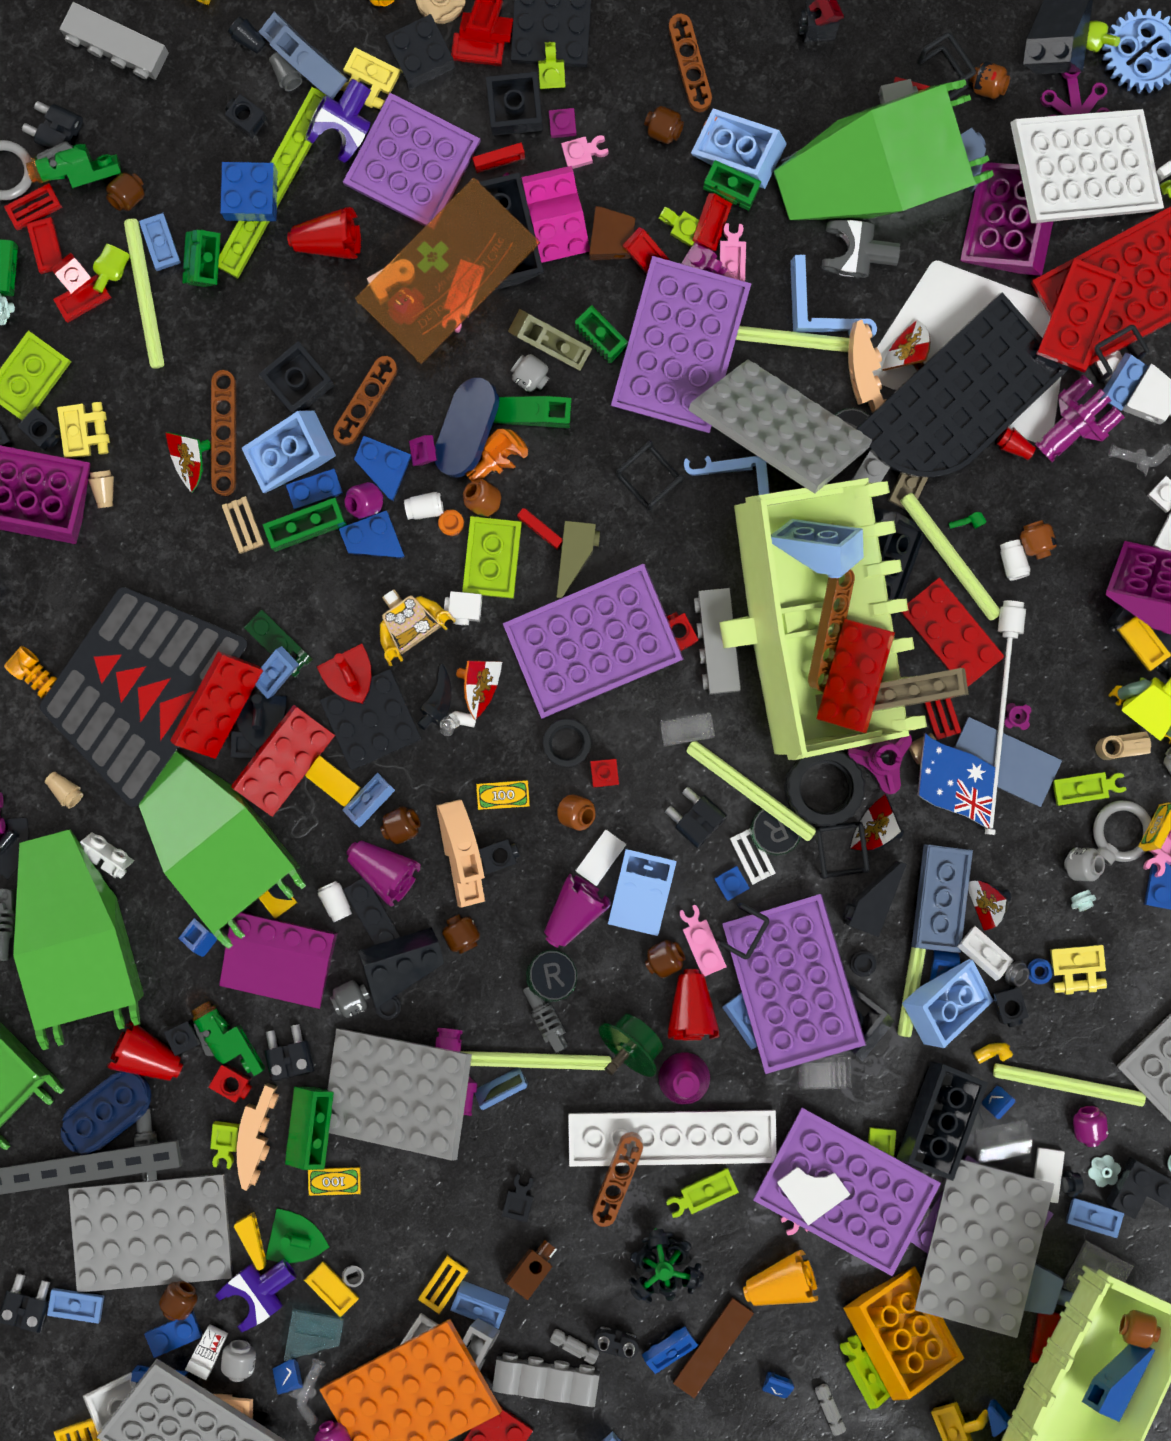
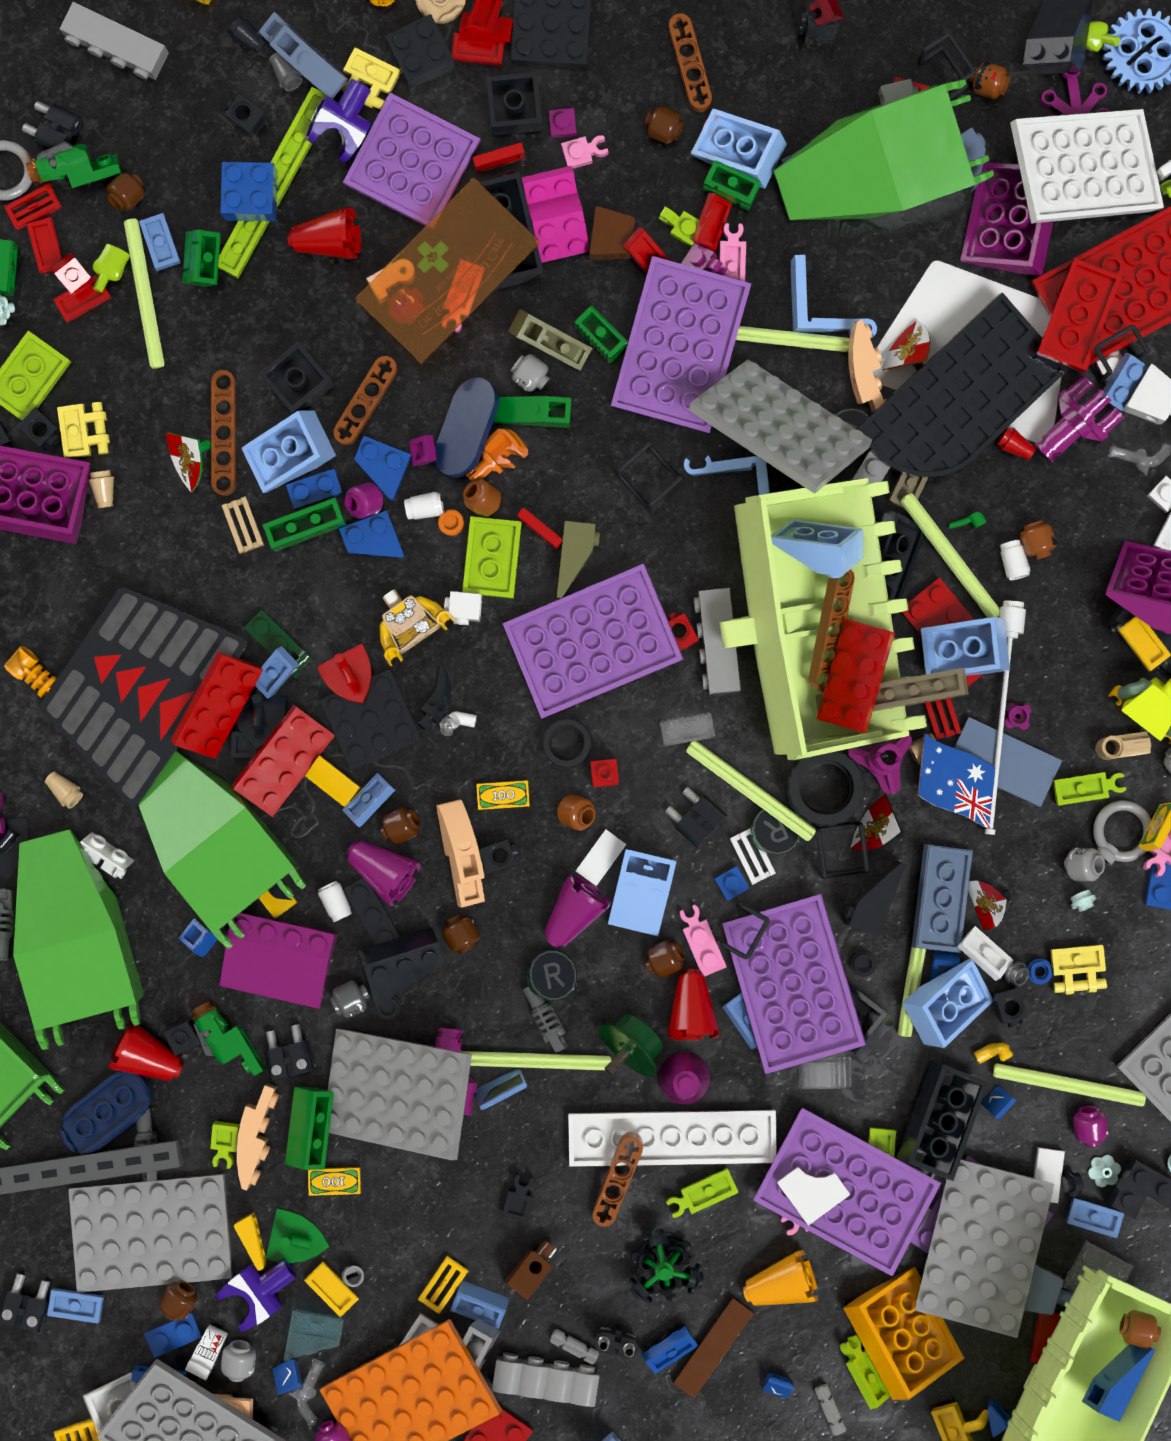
red brick [209,1063,252,1103] -> none
shield [456,661,502,720] -> none
lime plate [538,42,565,89] -> none
dark grey connector [821,220,900,278] -> none
clear brick [973,1119,1032,1164] -> none
none -> light blue slope [921,617,1010,676]

